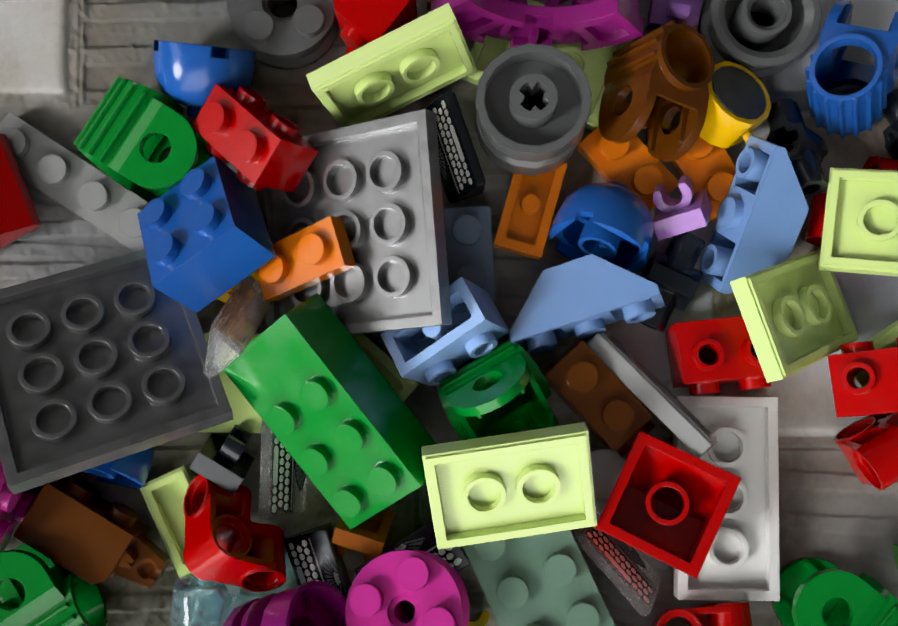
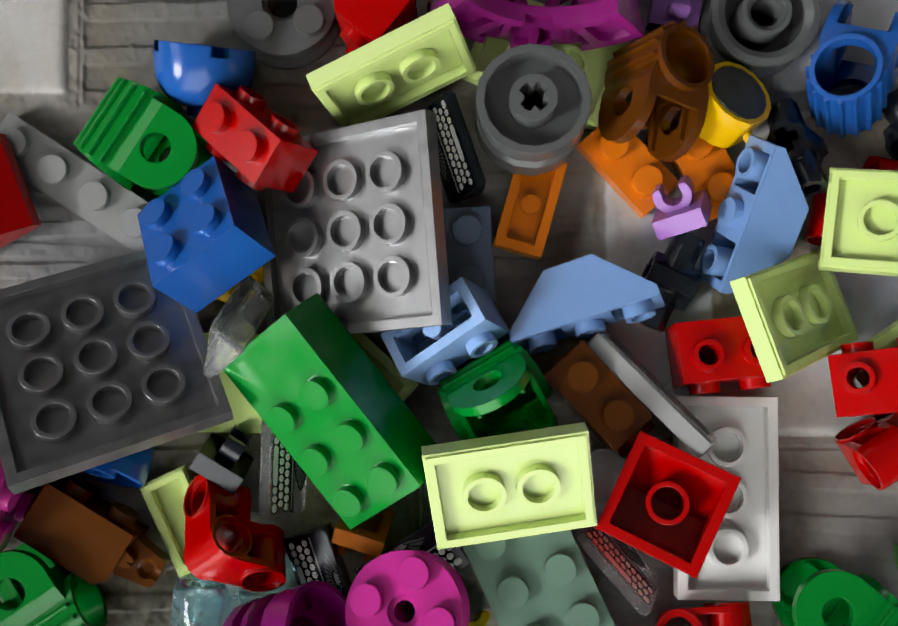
orange plate [256,216,356,301] -> none
blue cylinder [549,182,654,273] -> none

